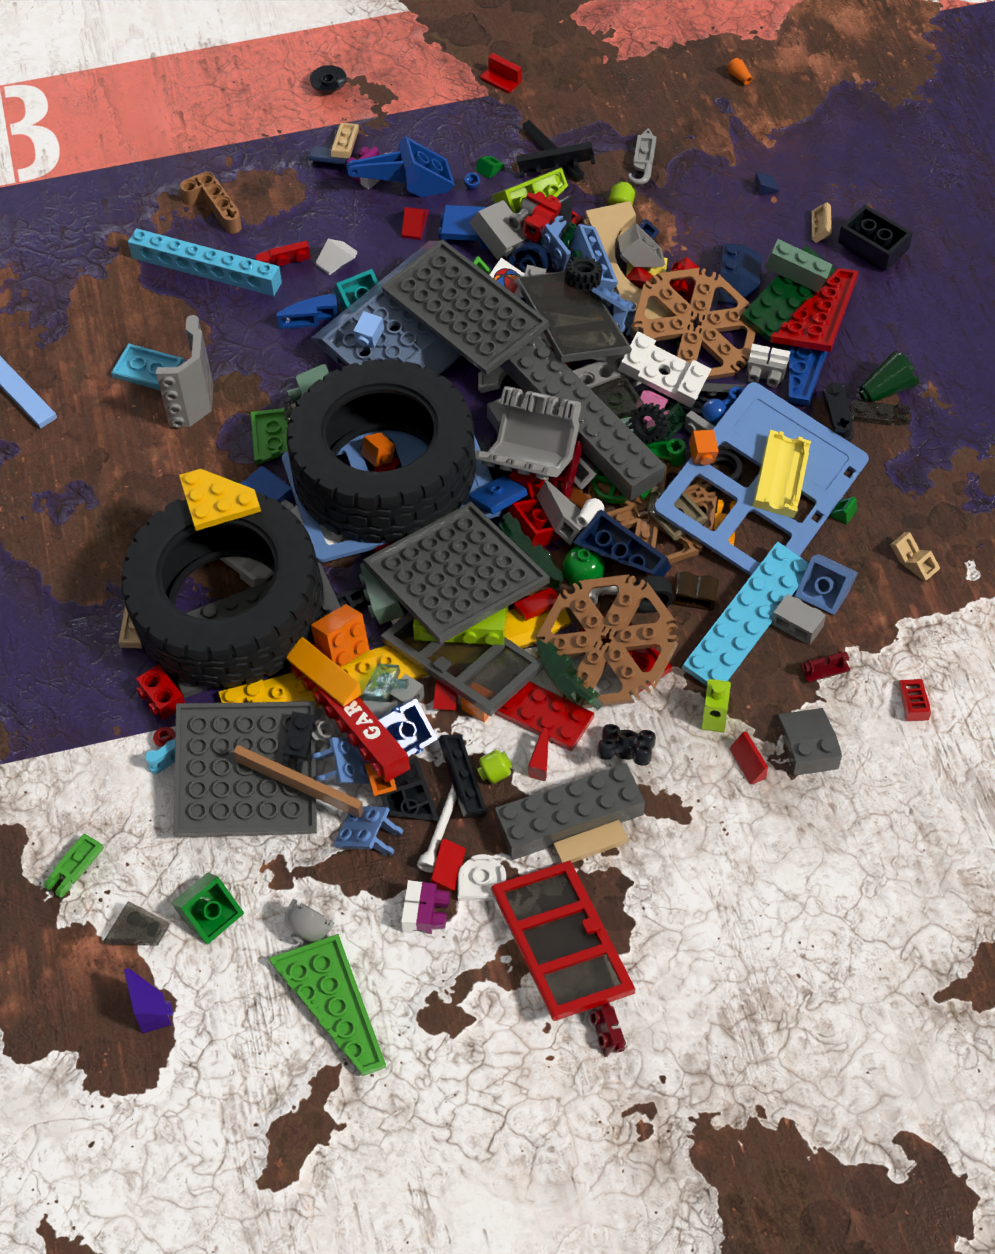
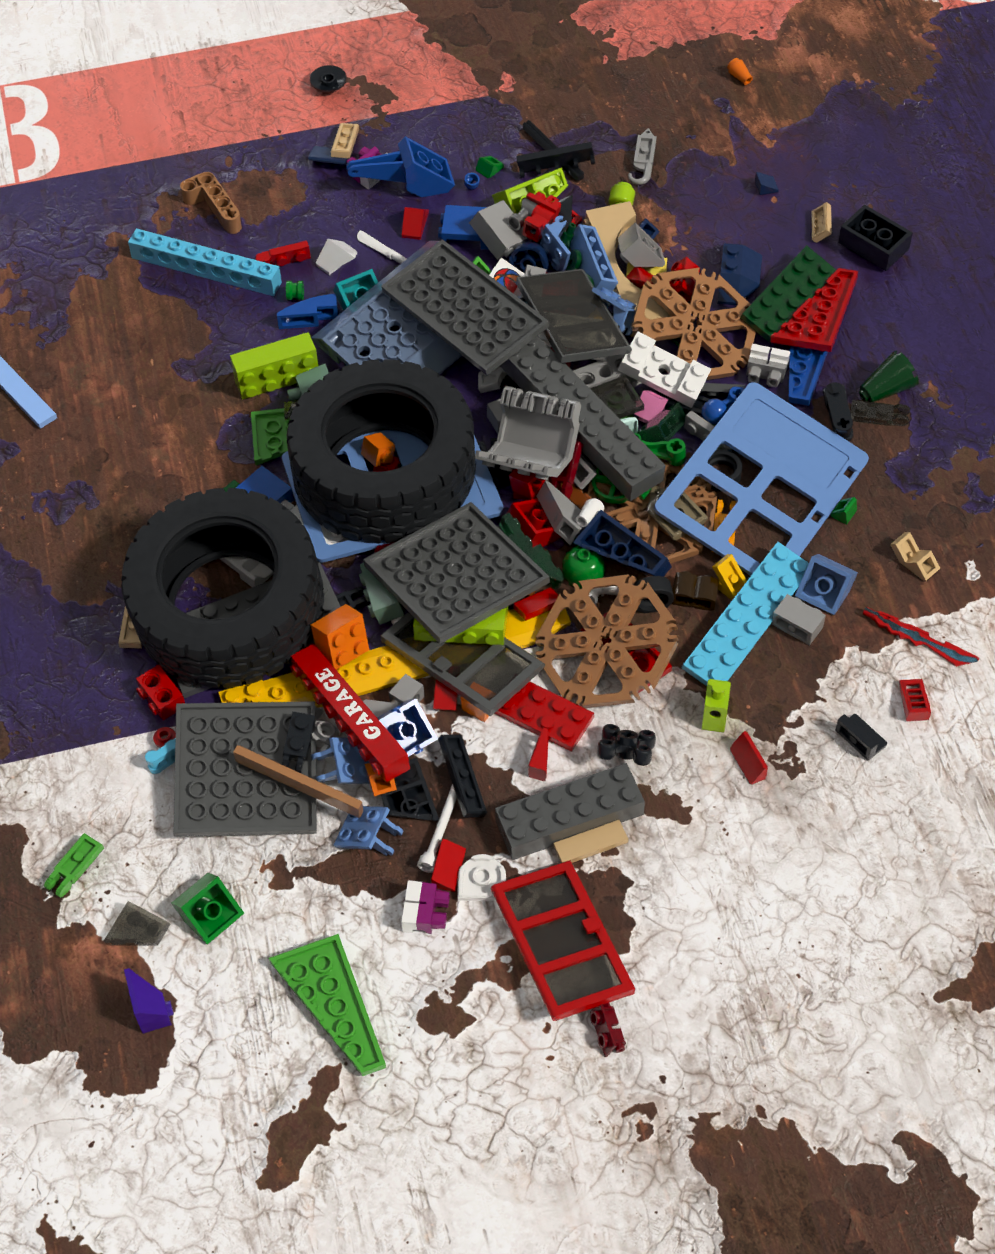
medium azure tile [111,343,184,390] -> none
light grey hinge [156,315,214,428] -> none
yellow plate [179,469,261,531] -> none
light grey cylinder [285,898,335,944] -> none
light orange slope [286,637,361,707] -> none
light blue brick [353,311,384,348] -> none
clear light blue plate [363,663,409,702] -> none
blue plate [468,475,528,515] -> none
lime head [477,749,513,784] -> none
red panel [480,53,522,94] -> none
clear green slope [536,639,603,711] -> none
black tyre [565,256,603,291] -> none
black tyre [628,403,670,444] -> none
orange brick [689,430,719,465] -> none
light yellow gear [752,430,811,518] -> none
sand green brick [764,239,833,292] -> none
dark grey slope [778,708,842,776] -> none
dark red hinge [800,651,850,683] -> none
none -> lime brick [230,332,318,399]
none -> green wheel [286,281,304,301]
none -> white piece [357,230,407,264]
none -> yellow slope [712,554,747,600]
none -> black panel [835,714,887,761]
none -> red sword [863,606,979,667]

